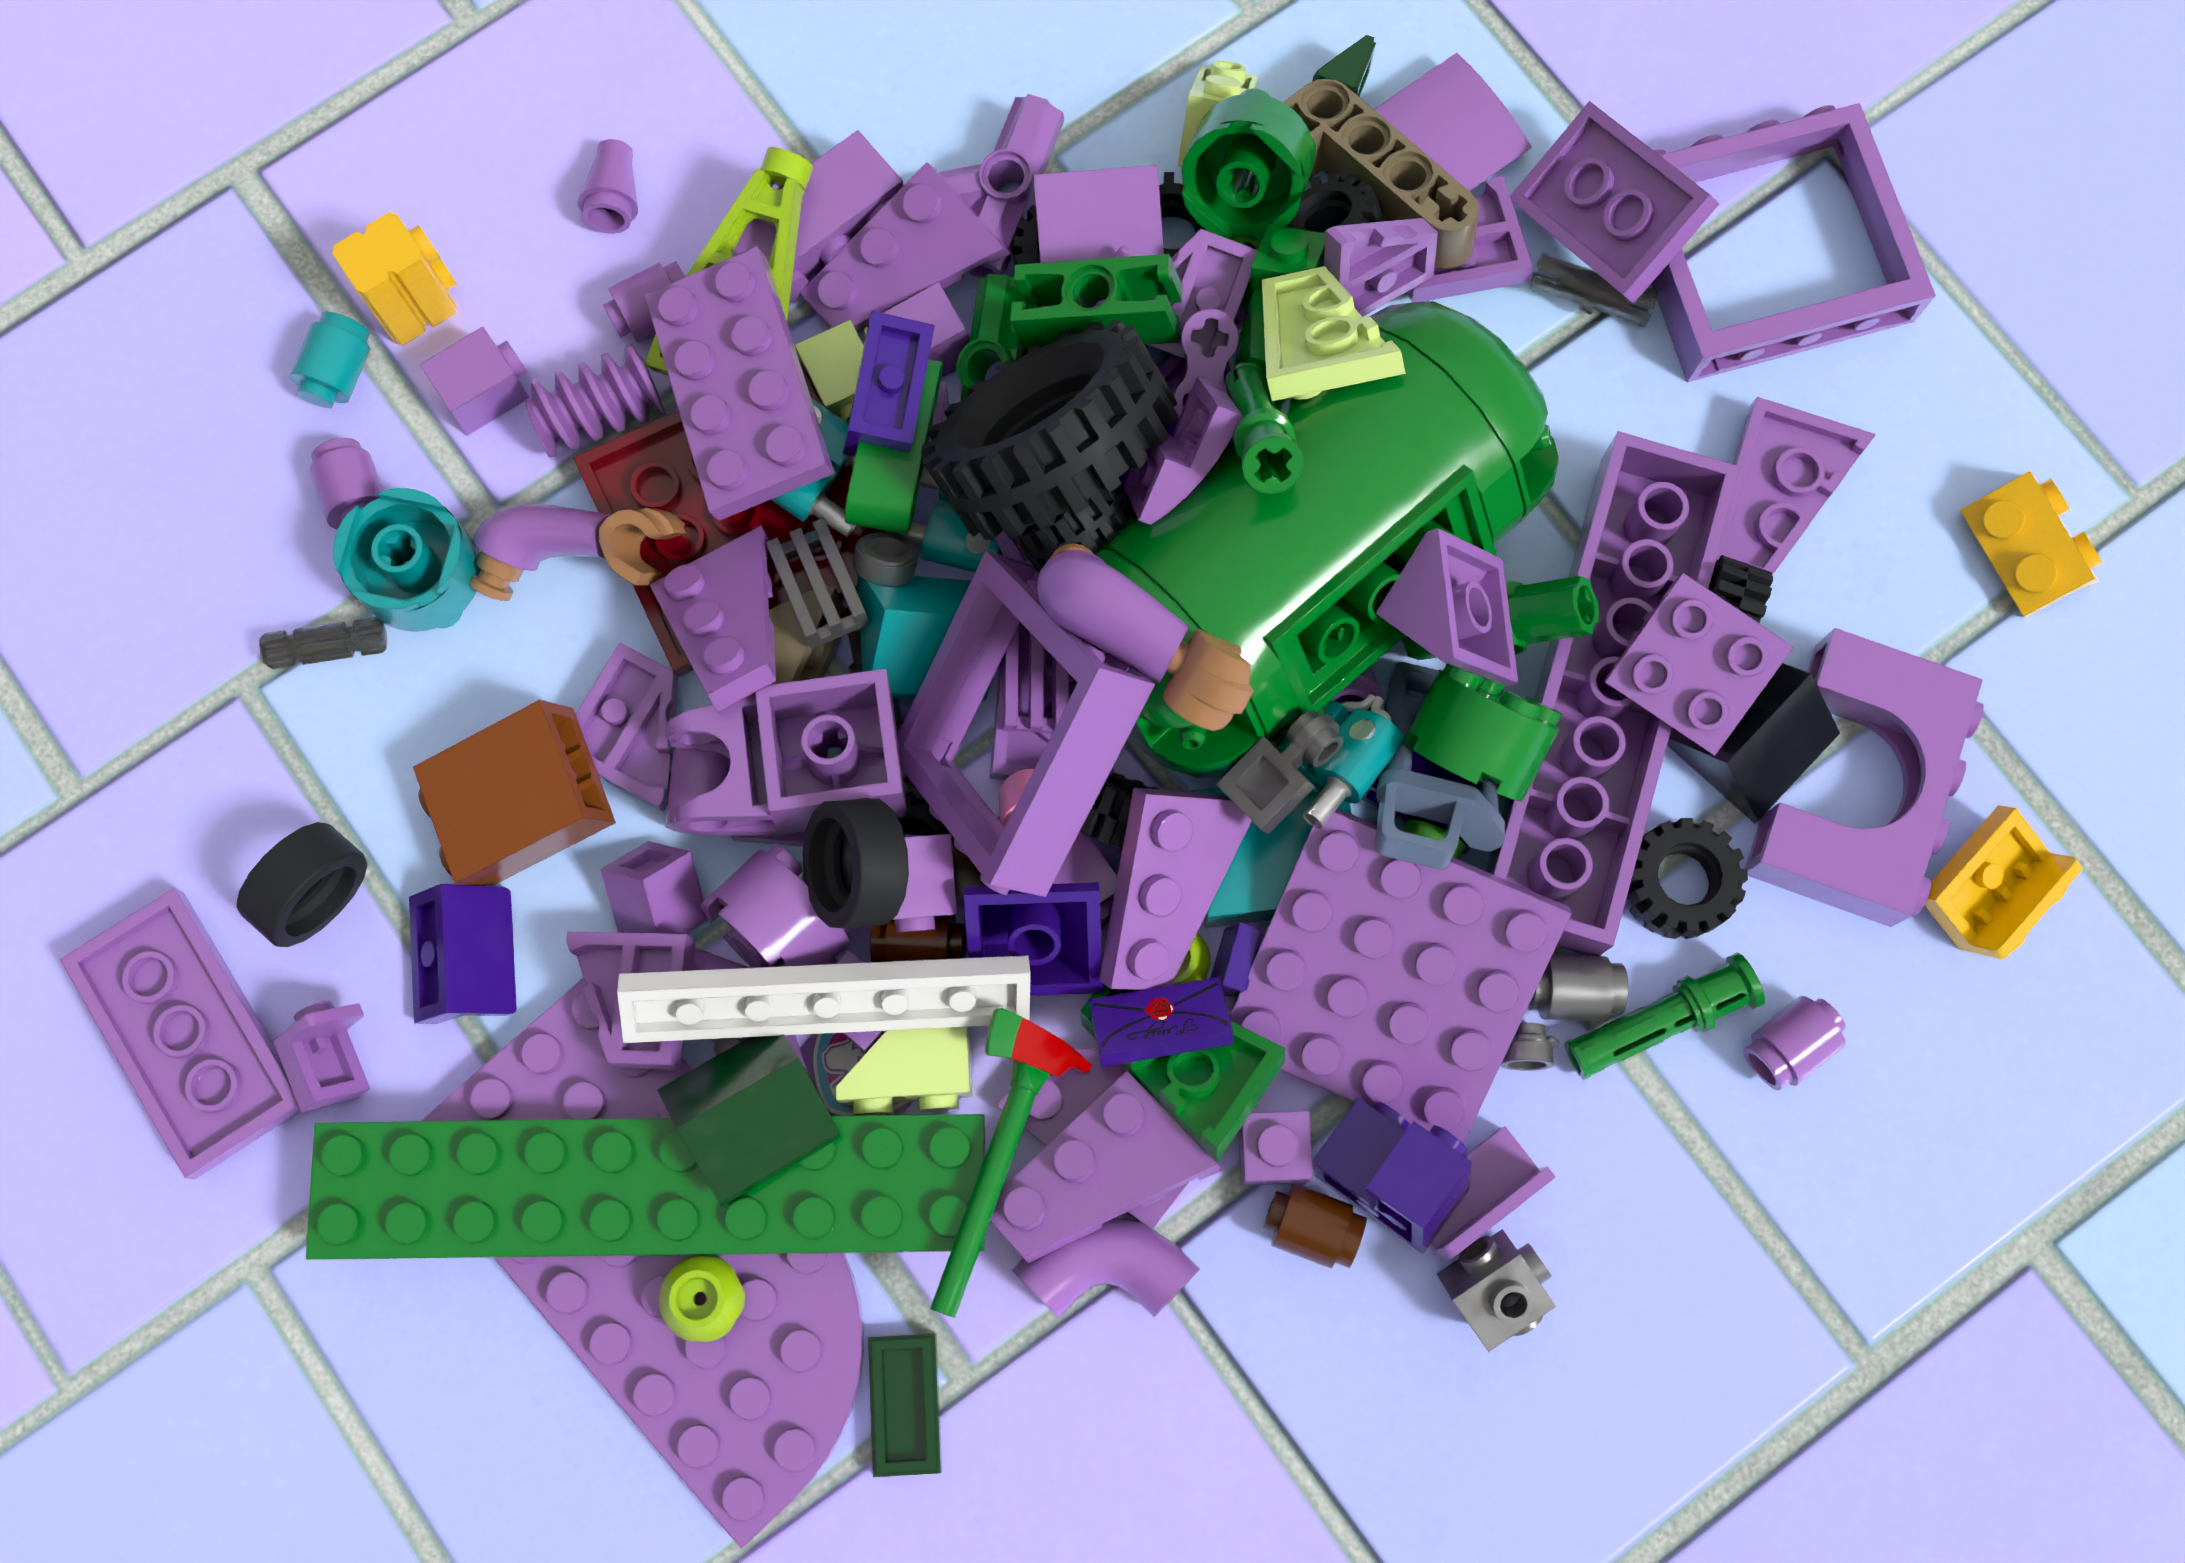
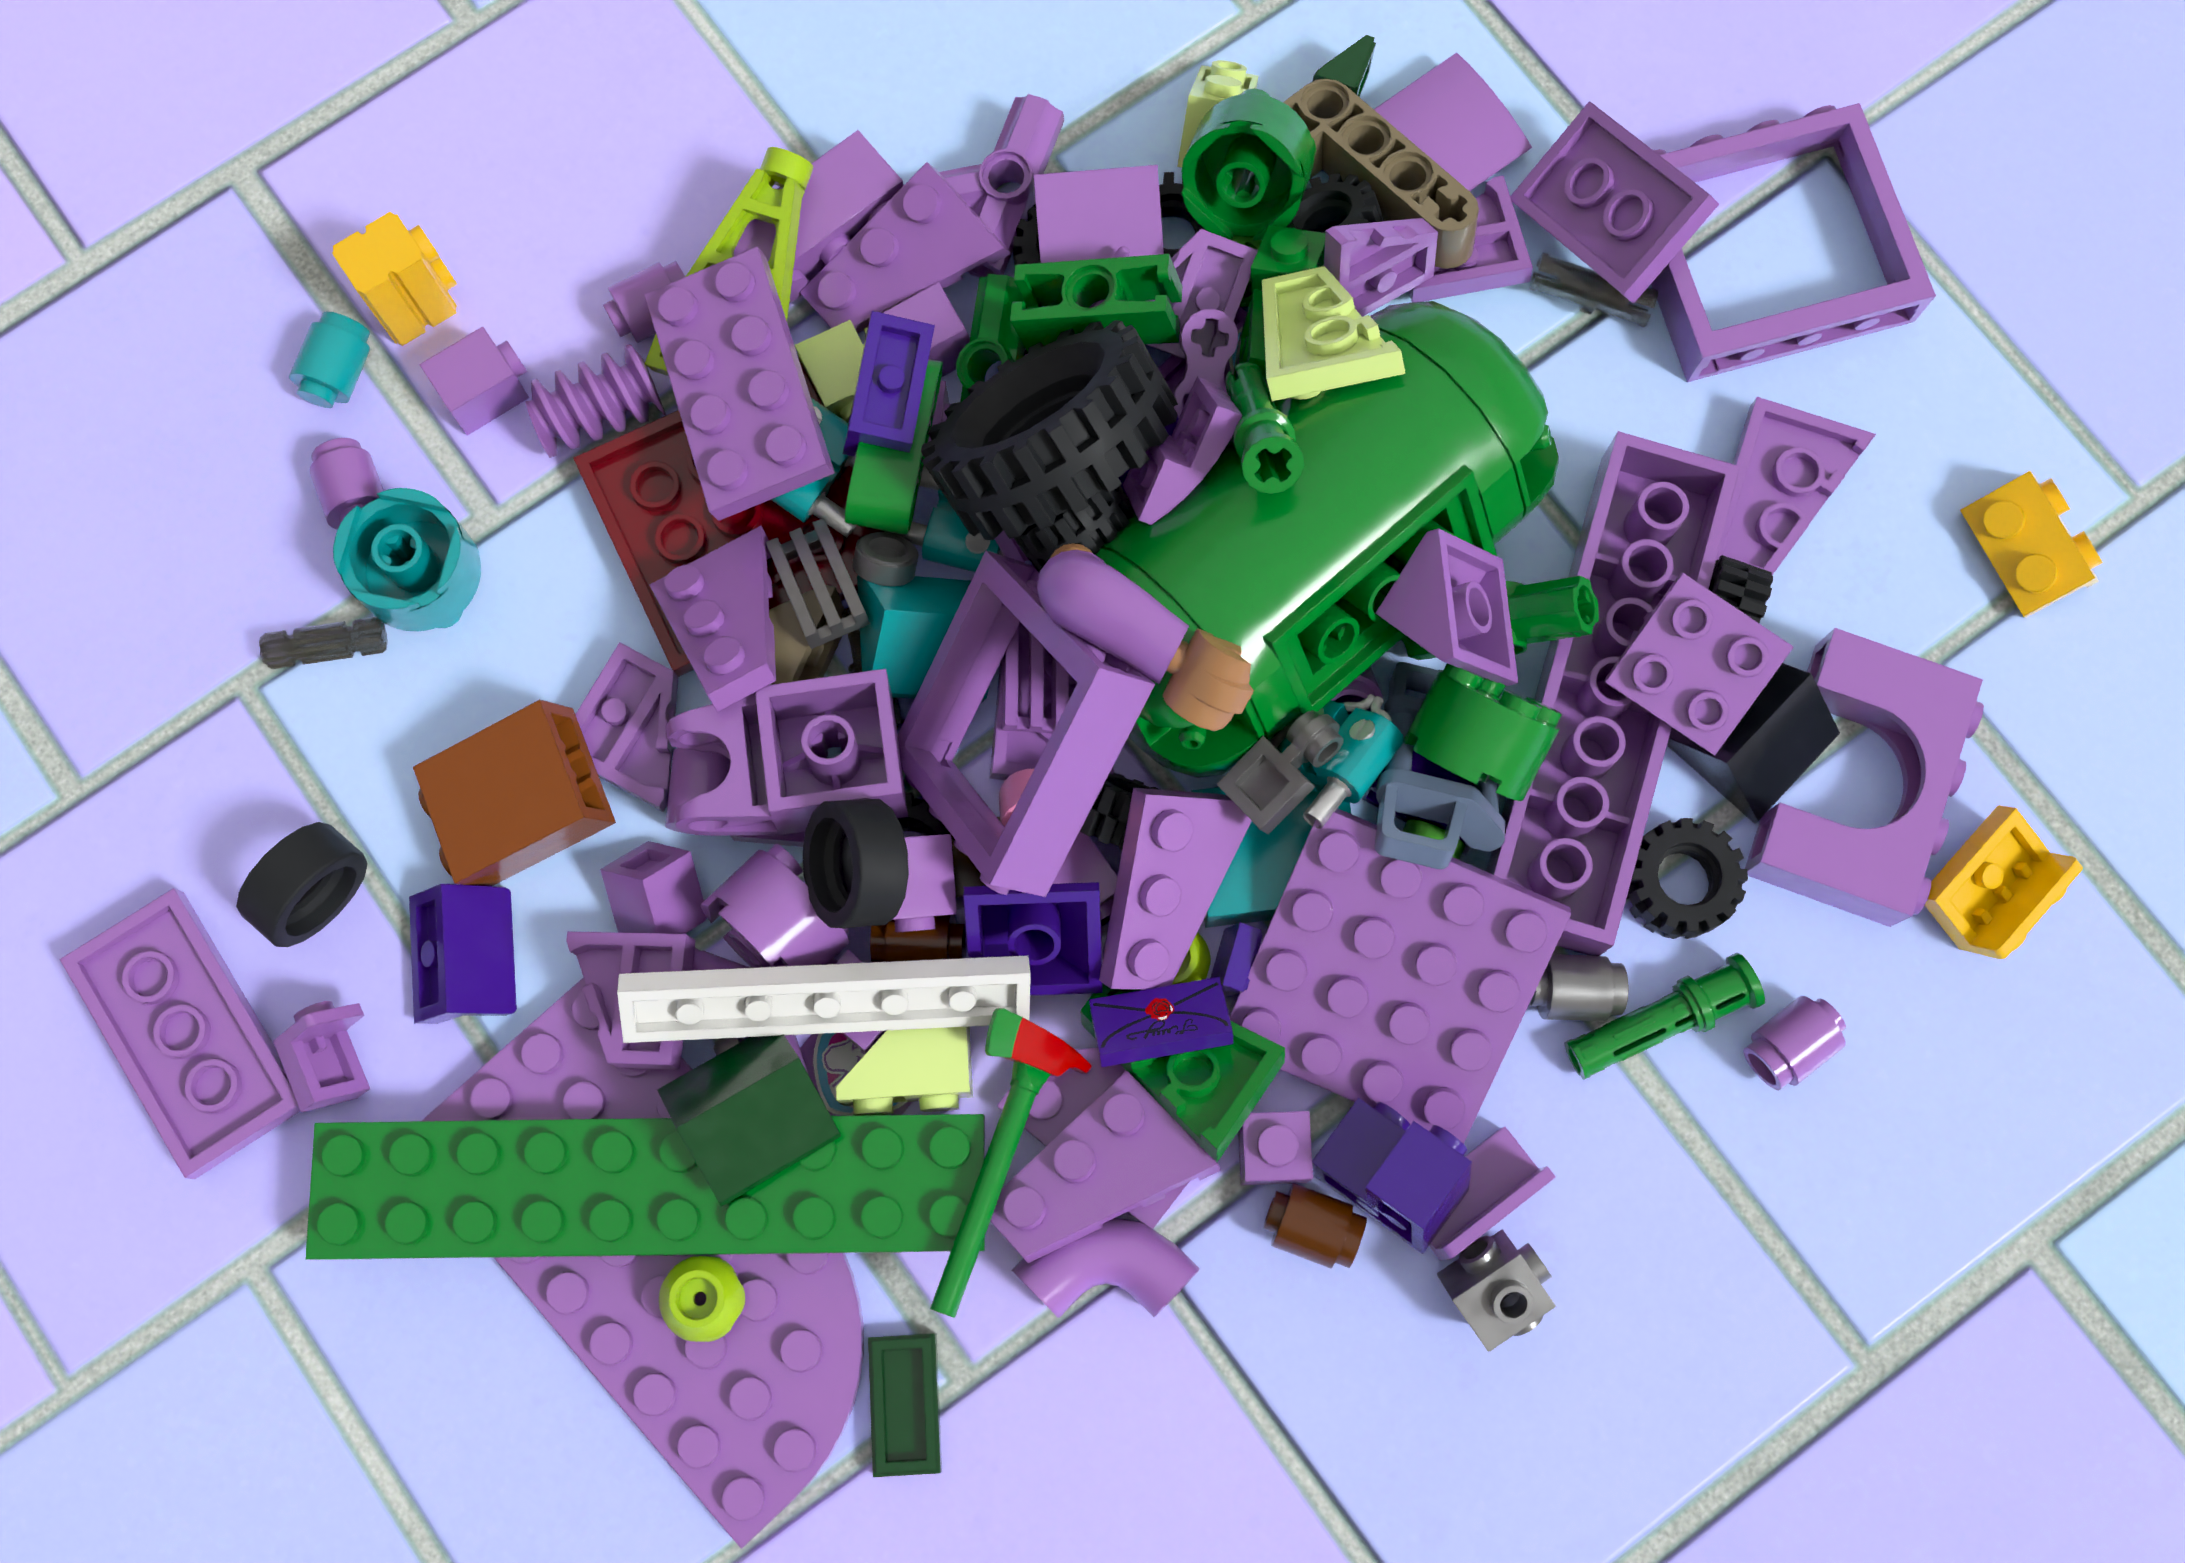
piece [469,503,686,601] -> none
medium lavender cone [577,139,638,234] -> none
flat silver plate [1501,1022,1560,1071] -> none

